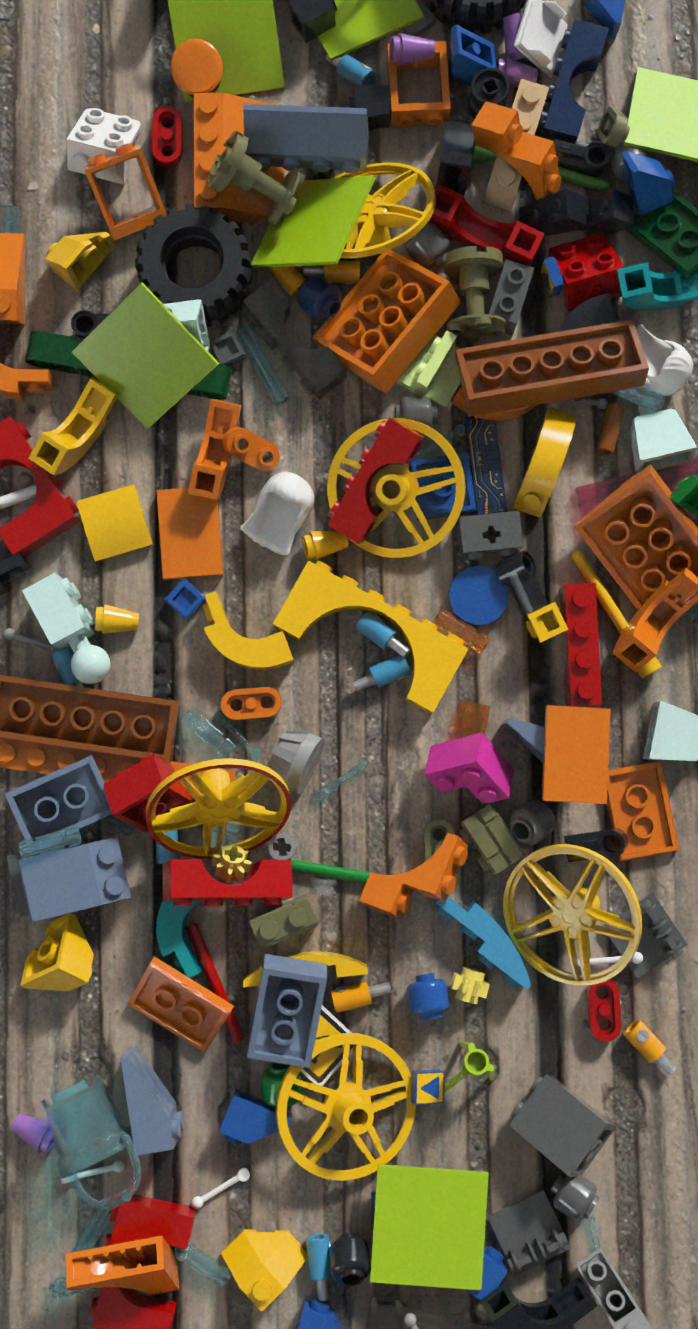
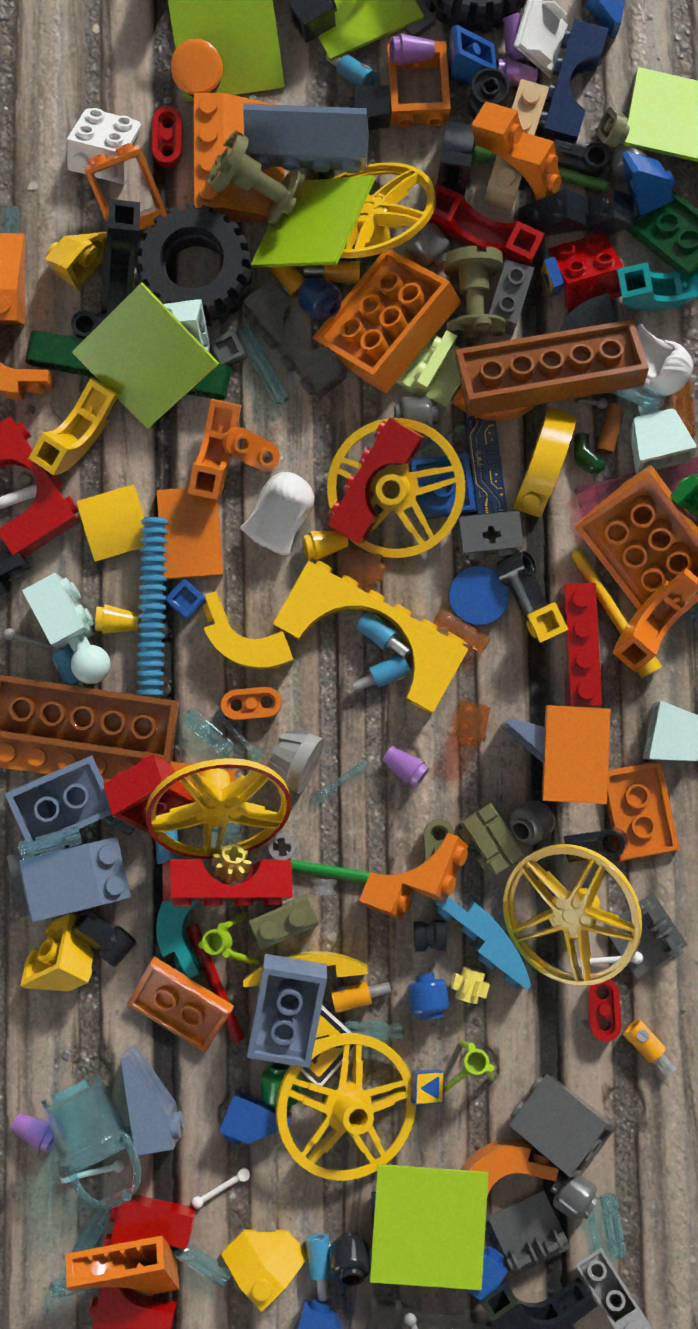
dark pink brick [424,732,514,804] -> none
none -> black piece [72,908,137,967]
none -> black arch [101,198,140,314]
none -> dark azure piece [136,517,168,697]
none -> lime plant [199,912,259,965]
none -> clear orange bracket [339,547,386,588]
none -> clear light blue axle [344,1020,405,1041]
none -> medium lavender cone [382,746,429,788]
none -> black wheel [413,920,447,952]
none -> orange arch [460,1139,559,1197]
none -> dark green arm [574,433,605,474]
none -> clear light blue axle [599,1193,627,1259]
none -> clear orange axle [675,380,696,438]

